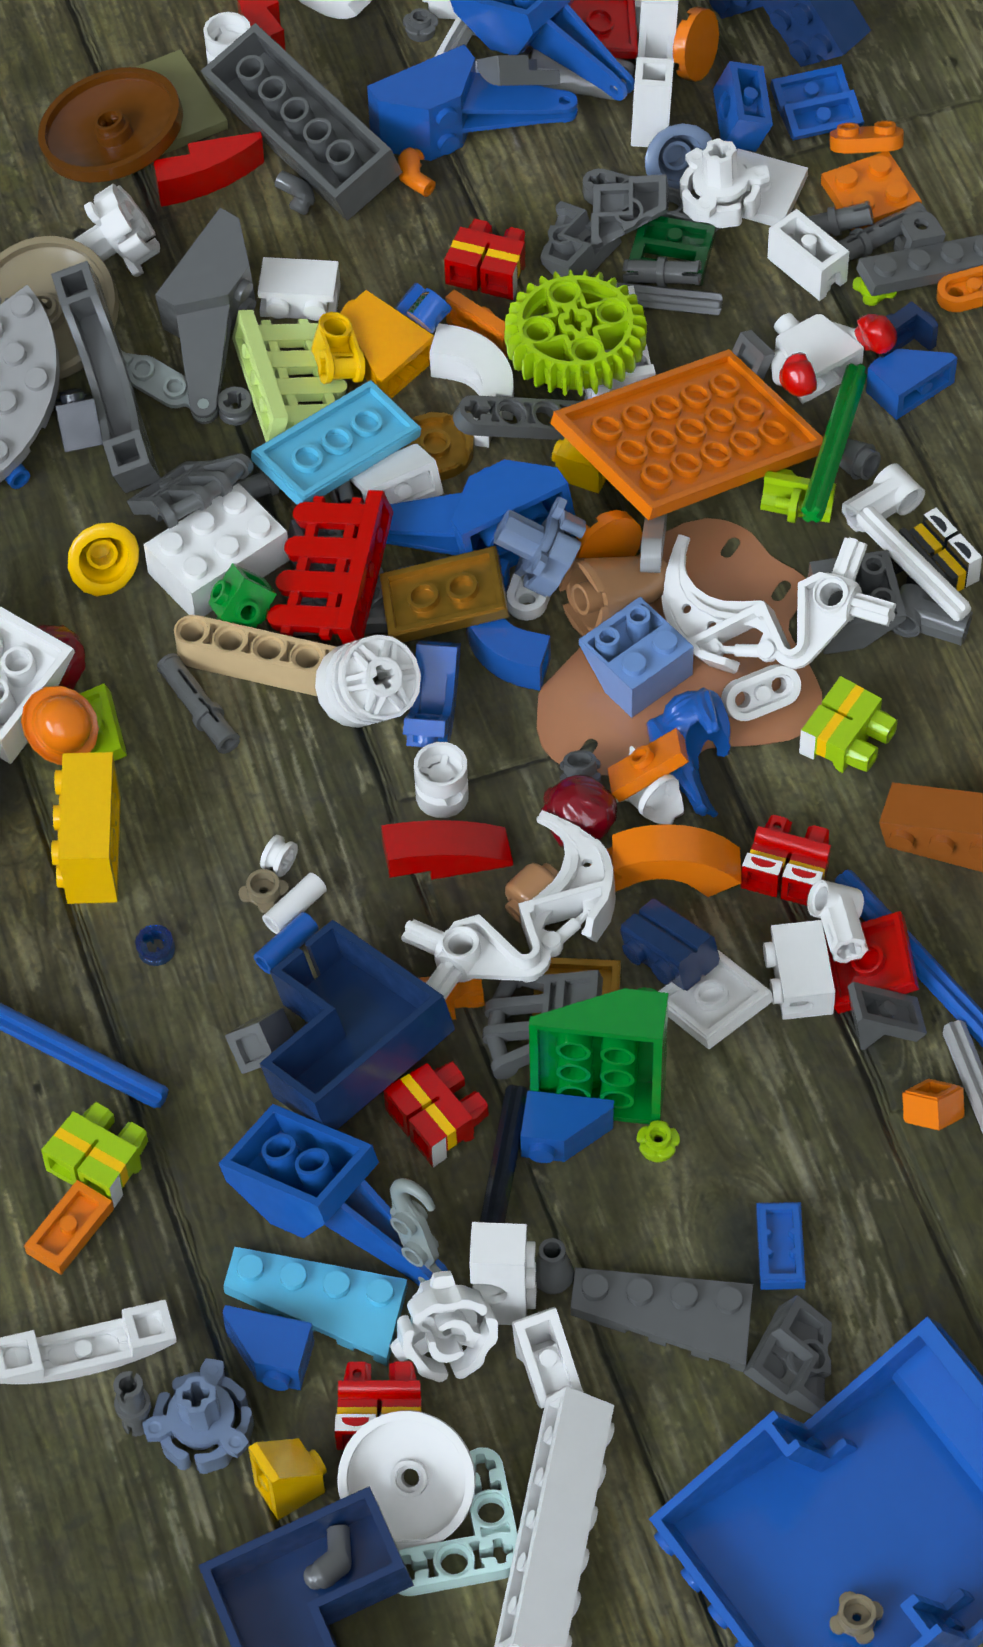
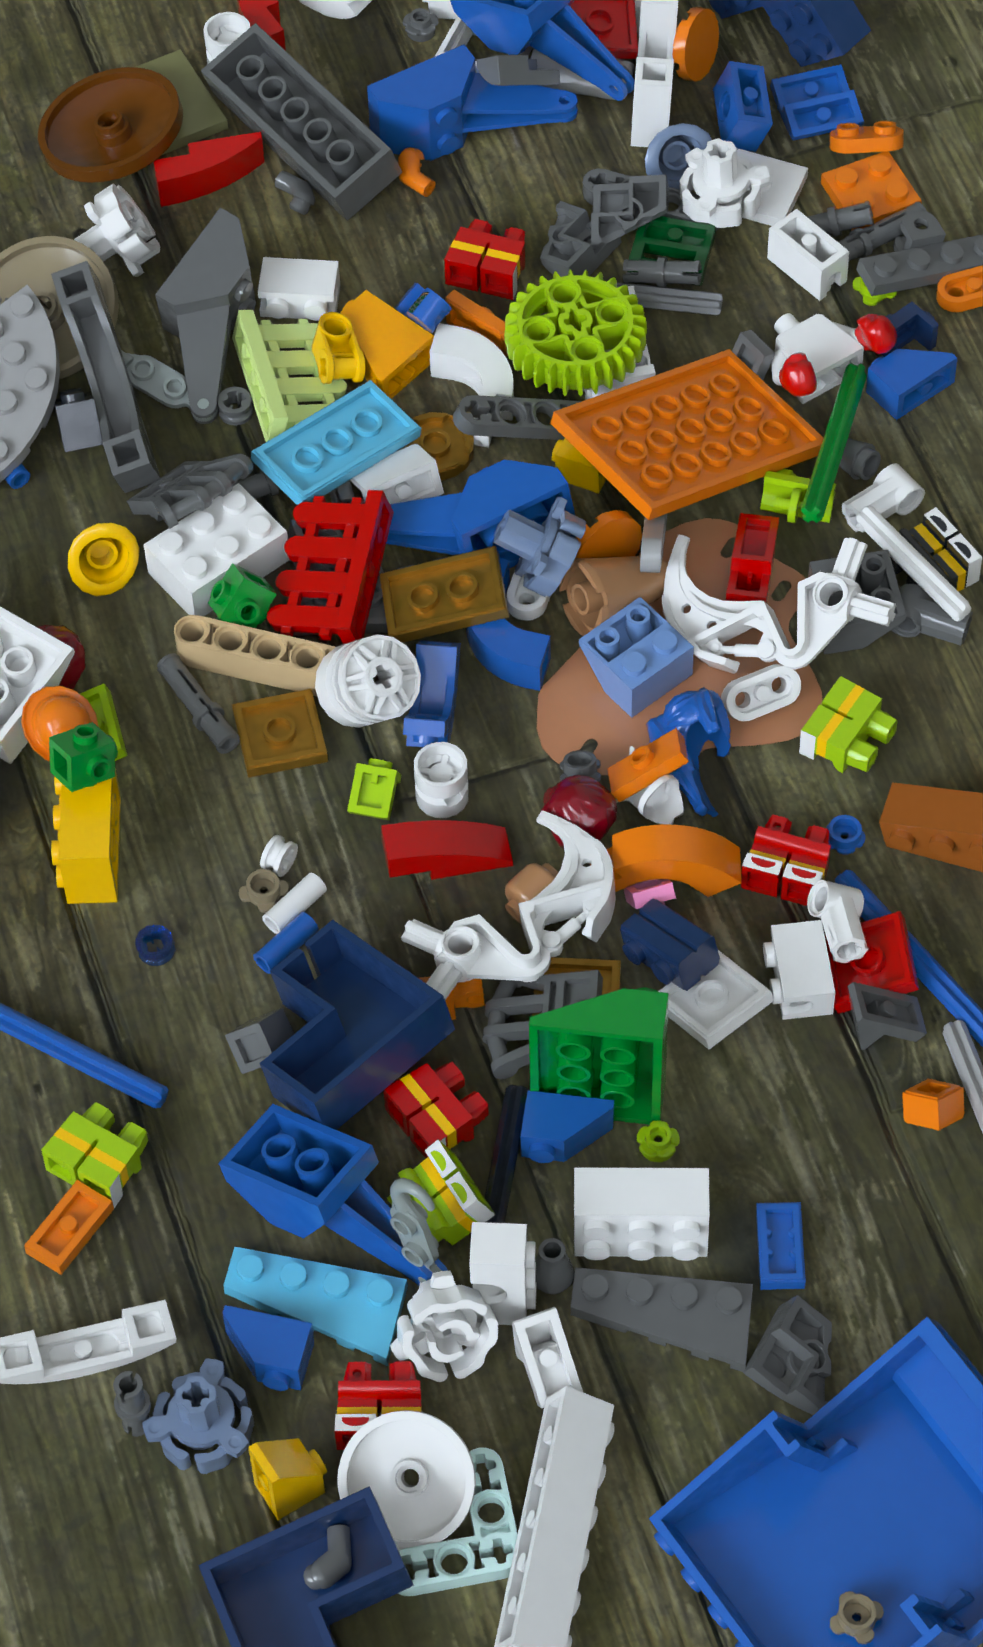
none -> green brick [49,722,118,792]
none -> pearl gold tile [232,689,328,778]
none -> lime bracket [347,758,402,820]
none -> hips [387,1140,495,1245]
none -> white brick [574,1168,710,1261]
none -> bright pink plate [623,879,676,909]
none -> red slope [726,513,779,603]
none -> blue plate [826,815,865,854]

